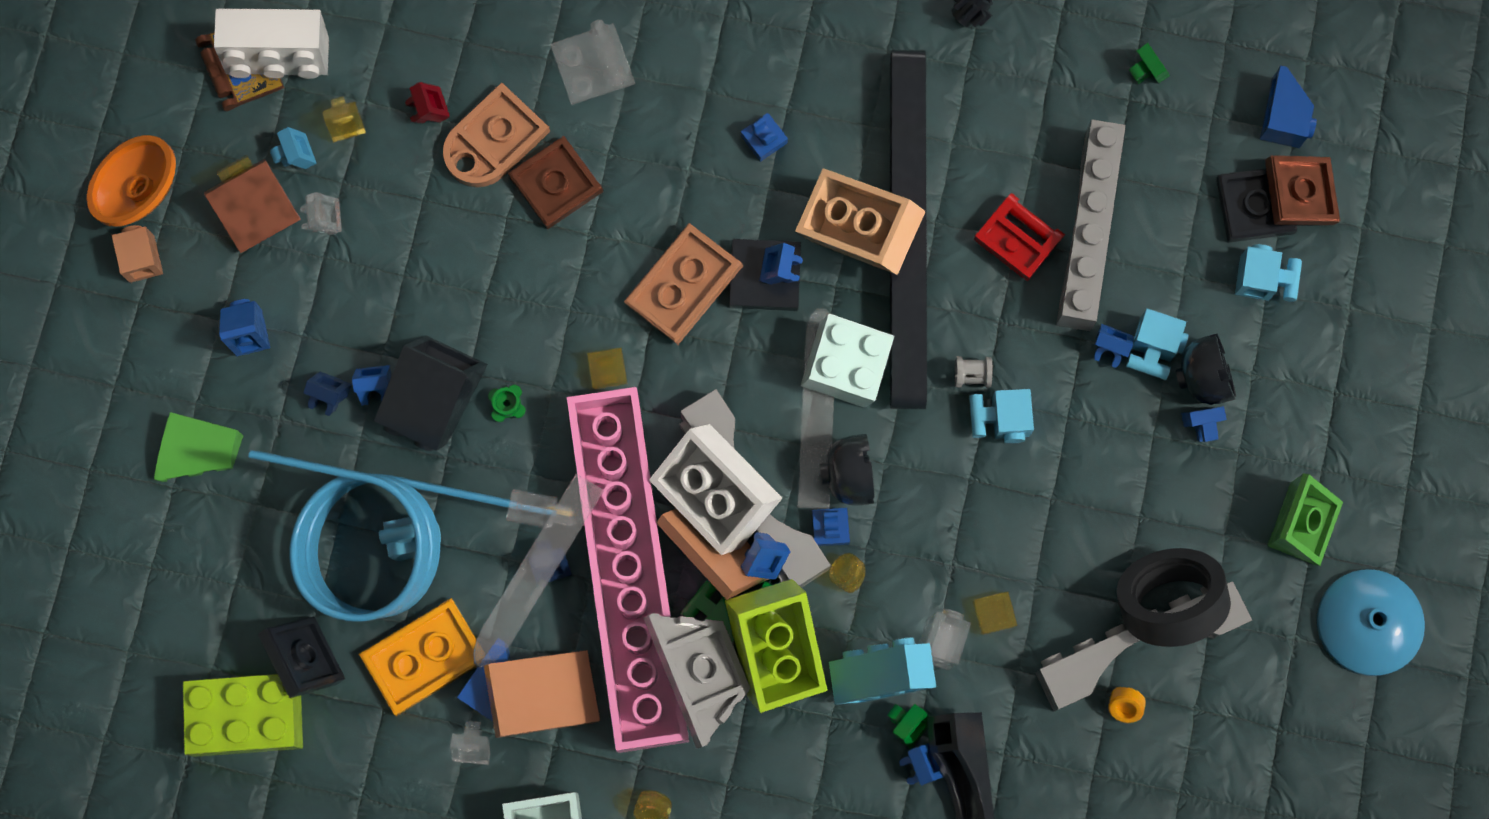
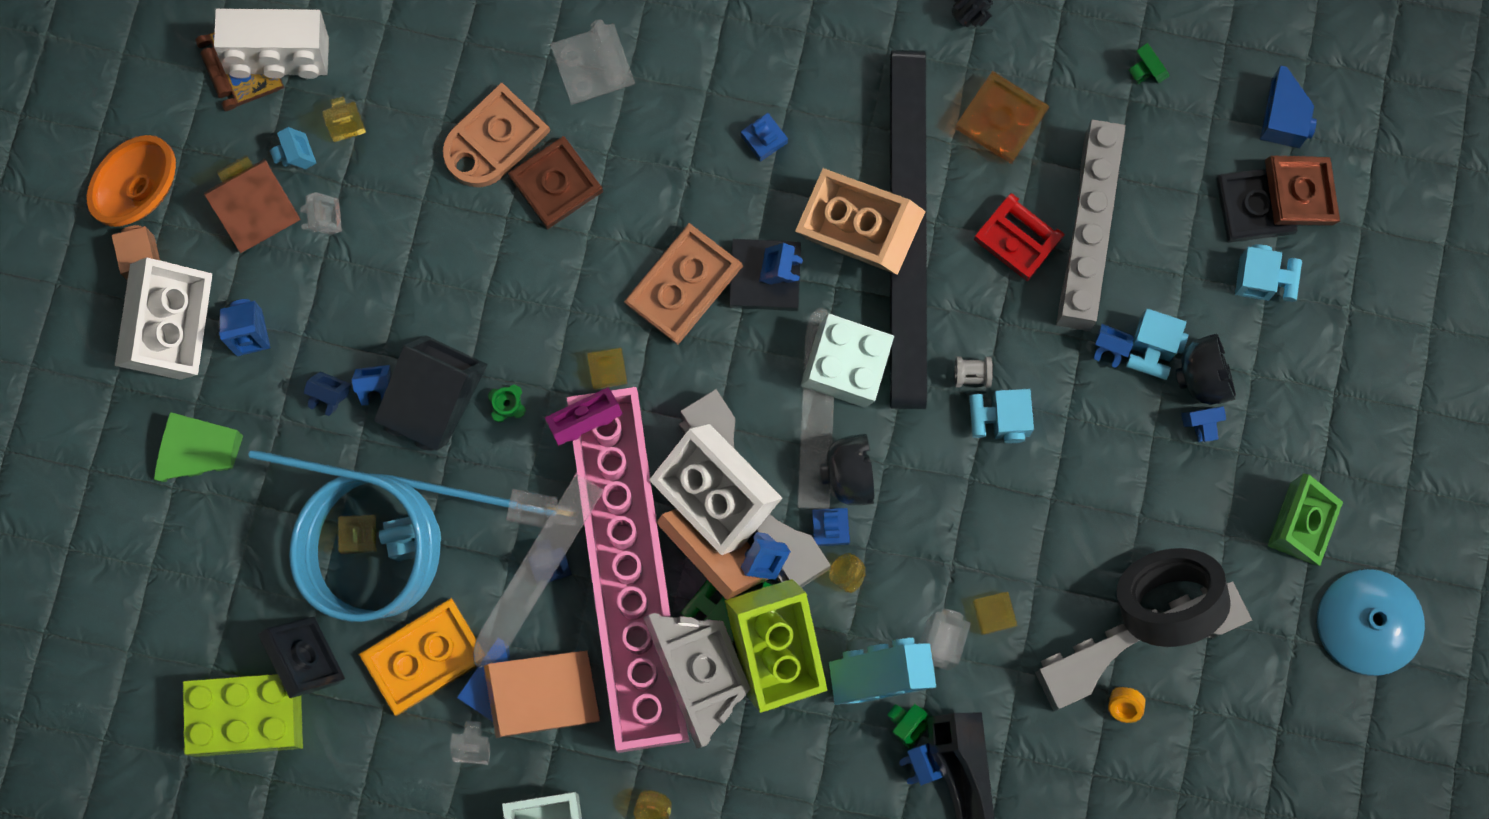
dark red tile [405,82,450,123] -> none
none -> white brick [115,257,212,380]
none -> clear yellow tile [338,515,376,554]
none -> magenta plate [545,387,623,446]
none -> clear orange plate [955,71,1050,164]

